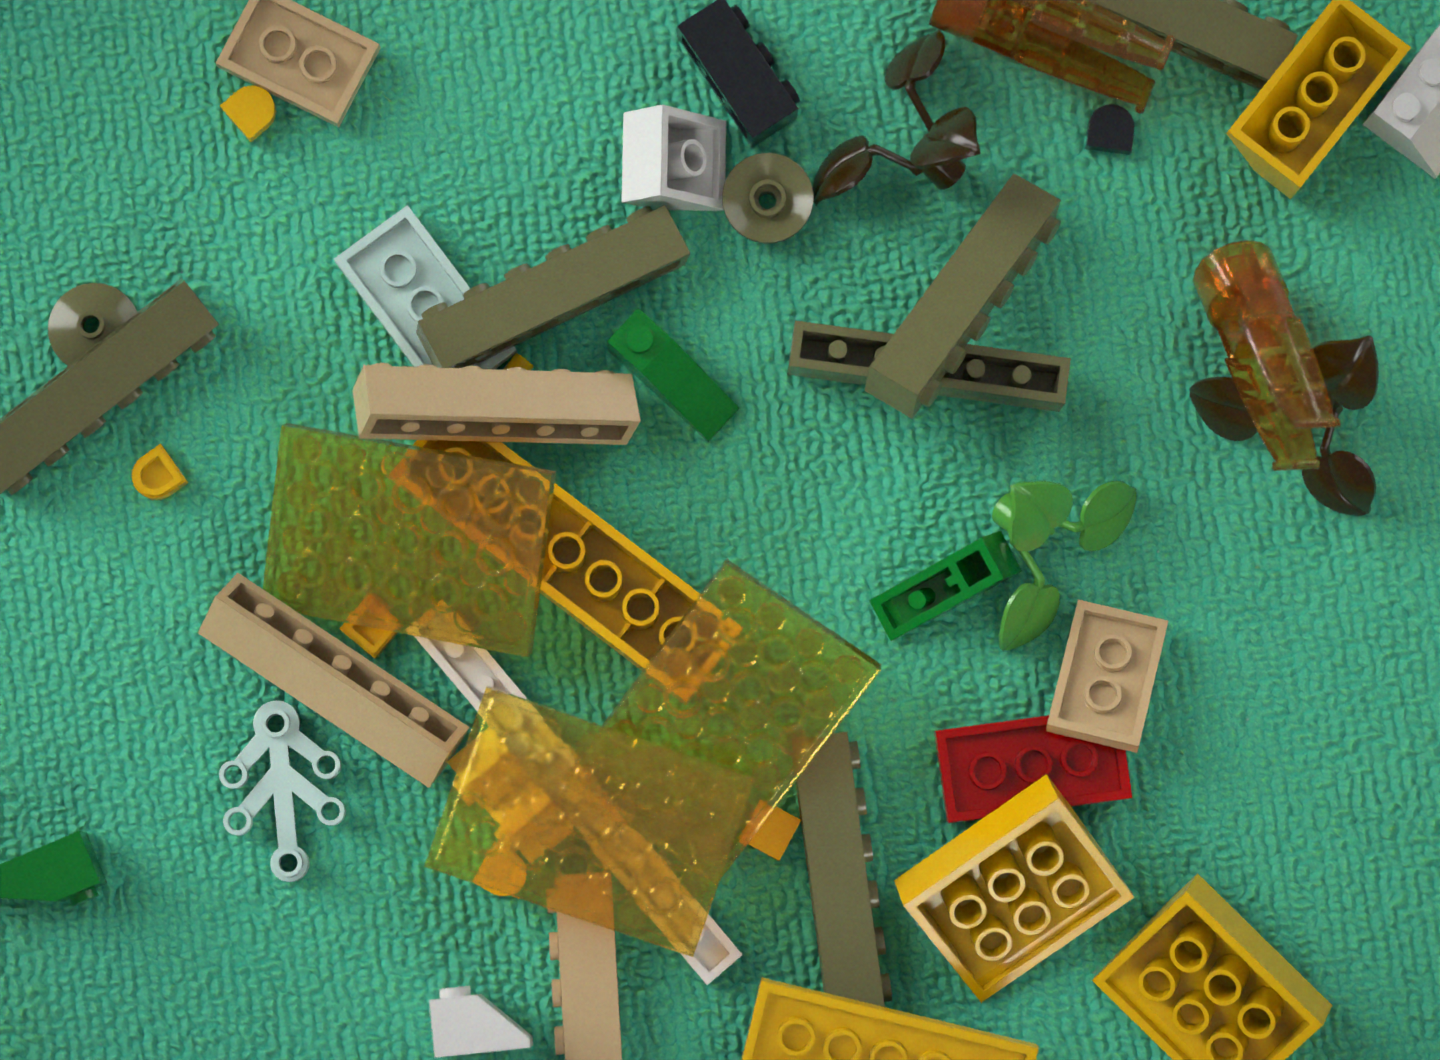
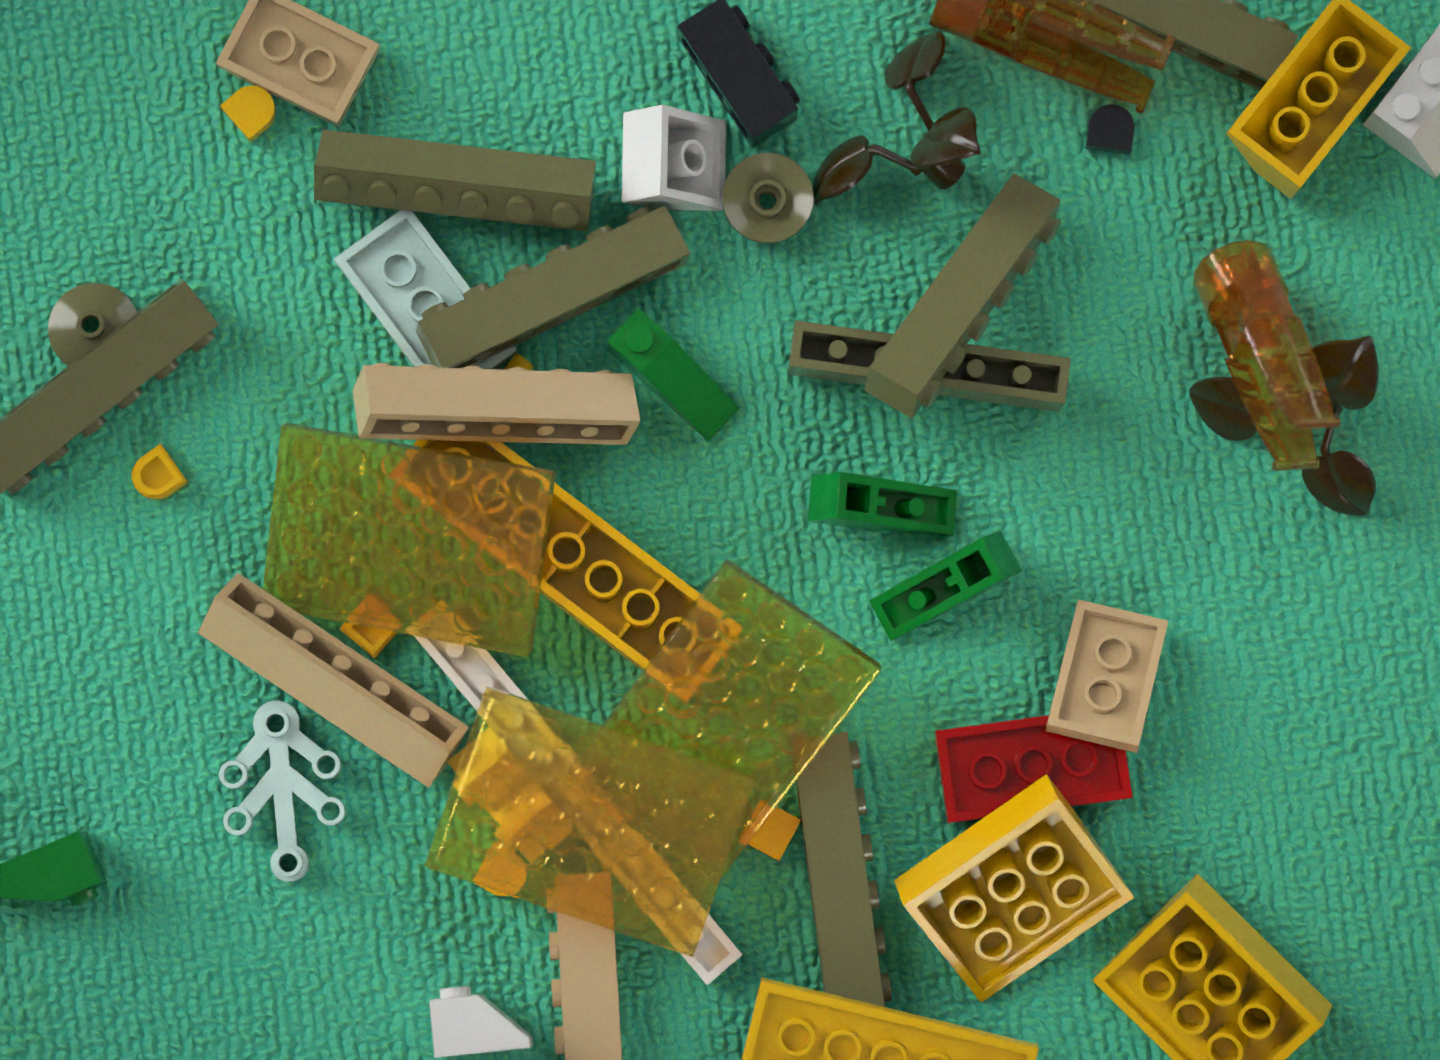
bright green plant [992,480,1137,651] -> none
none -> olive brick [314,130,596,231]
none -> green slope [808,472,957,536]

